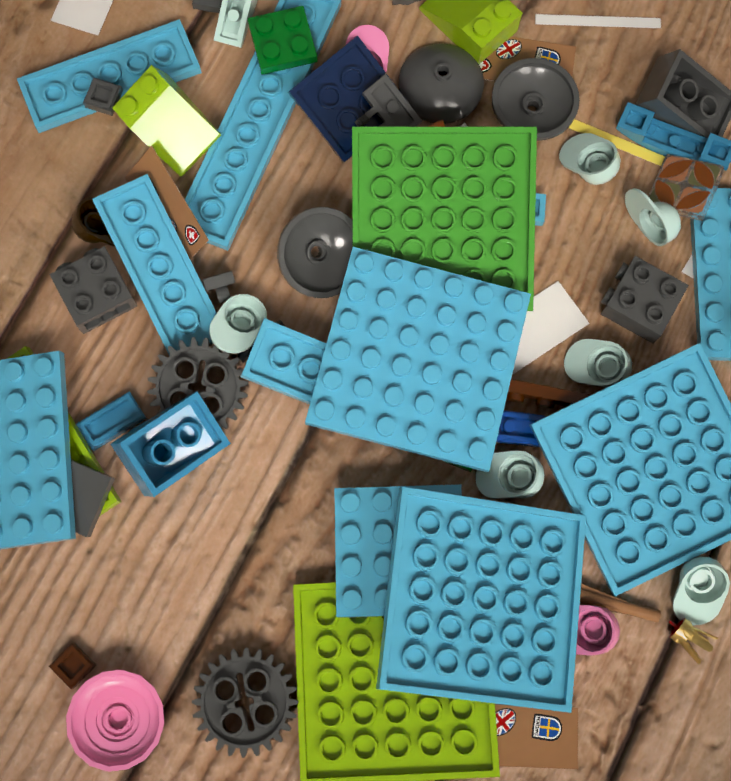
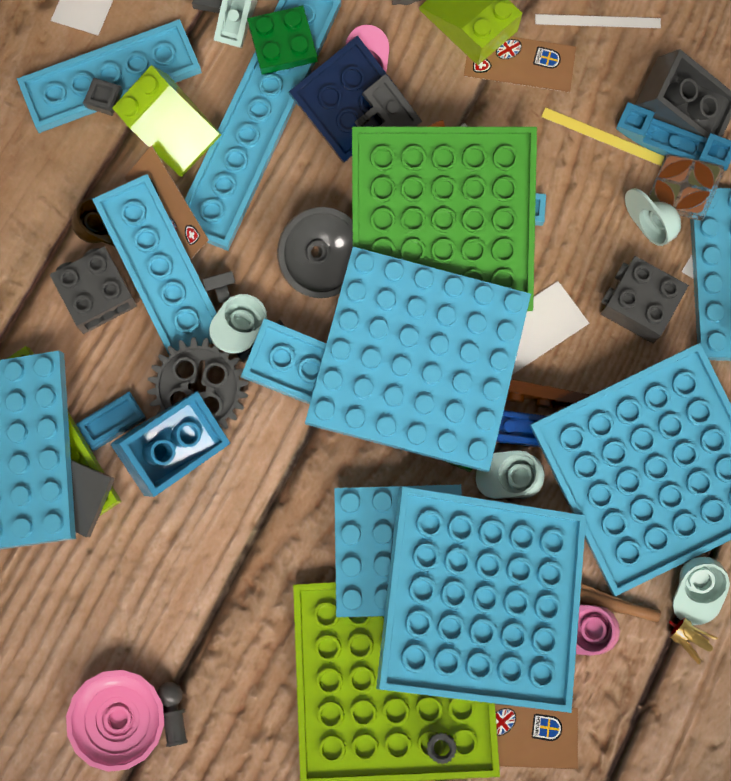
reddish brown tile [49,642,96,689] -> none
dark grey gear [192,648,298,758] -> none
dark grey dish [398,43,484,124] -> none
dark grey dish [492,58,580,141] -> none
light aqua cap [559,133,621,185] -> none
light aqua cap [564,339,632,388] -> none
none -> dark grey pin [157,682,188,747]
none -> dark grey axle [427,732,457,764]

